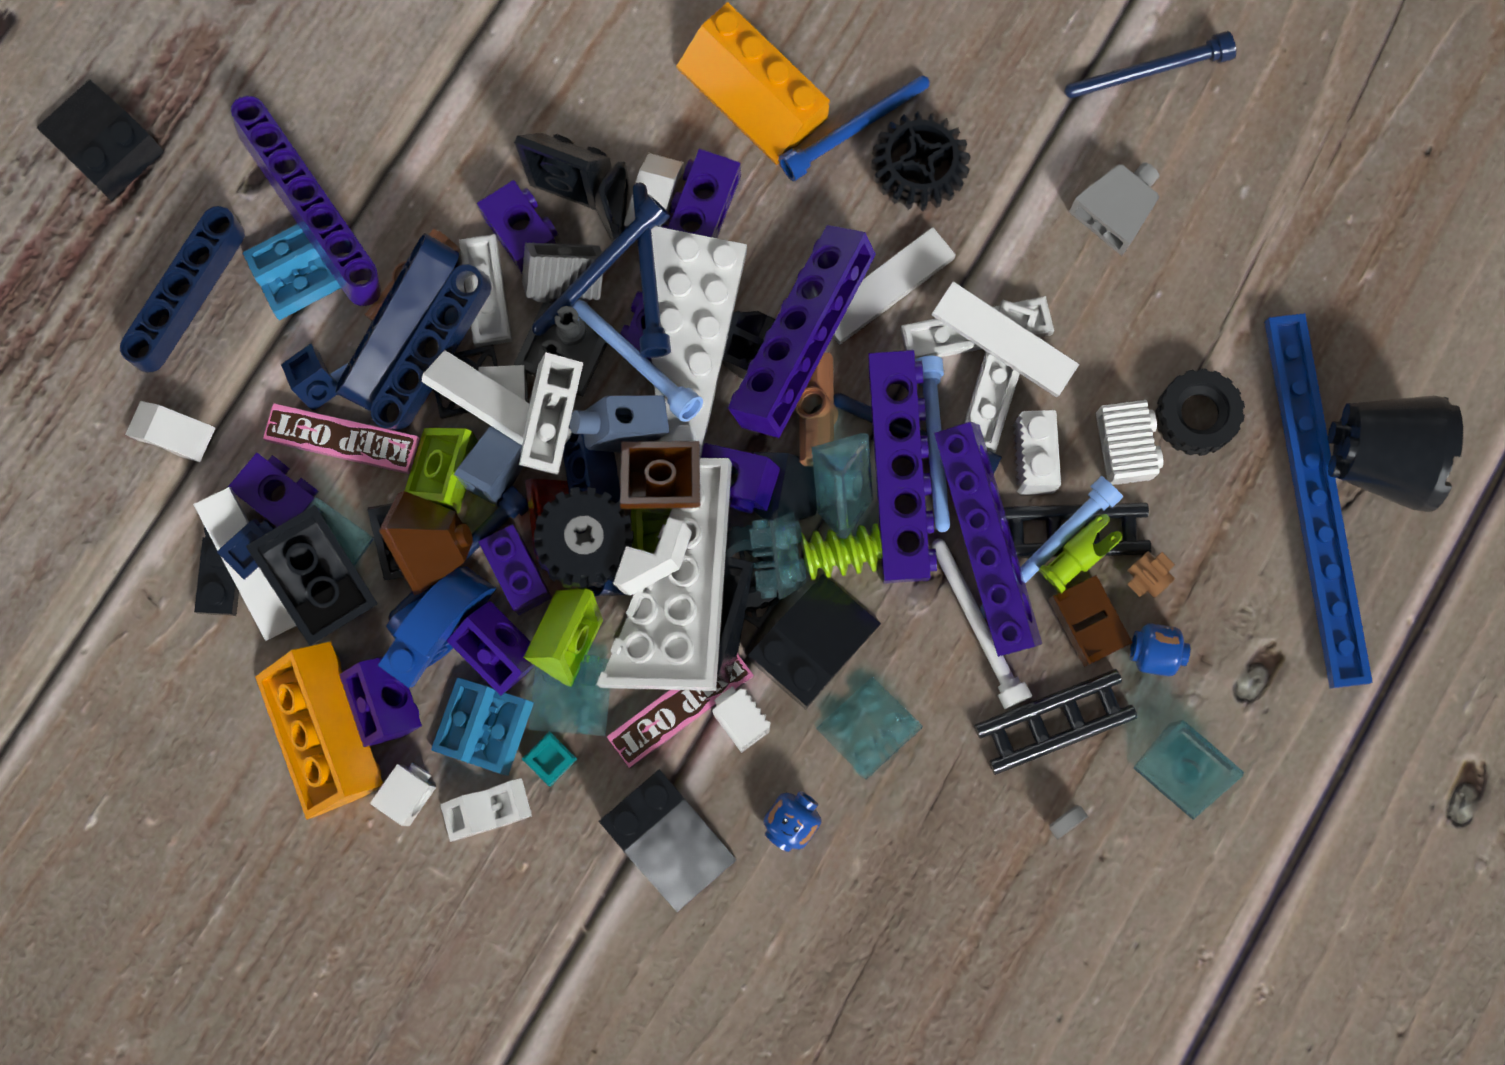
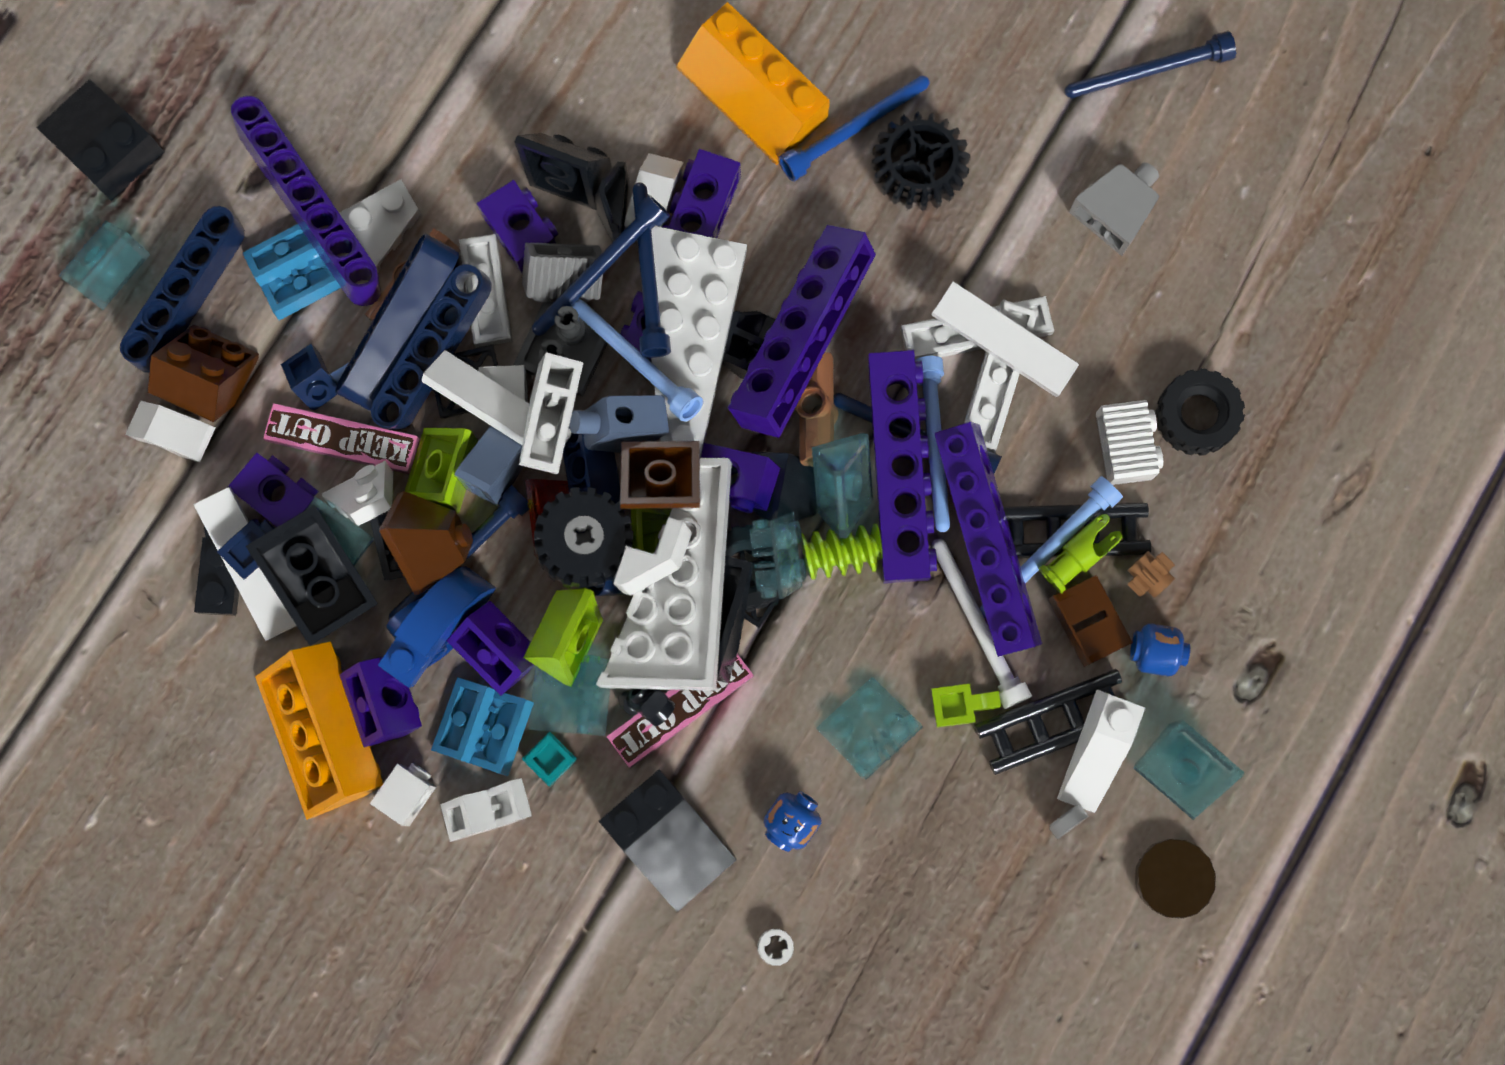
dark purple brick [479,524,552,615] -> none
white brick [712,686,770,753] -> none
black slope [748,574,881,710] -> none
white tile [833,227,956,345] -> none
white brick [1013,410,1061,495] -> none
blue plate [1264,313,1373,689] -> none
black cone [1328,395,1463,512] -> none
none -> clear light blue slope [59,221,151,310]
none -> reddish brown slope [147,325,259,422]
none -> white wing [322,461,393,526]
none -> white wing [339,179,421,273]
none -> black plate [619,689,675,726]
none -> white bush [757,929,794,966]
none -> lime plate [931,683,1001,728]
none -> white slope [1057,690,1145,813]
none -> dark brown tile [1135,839,1216,919]

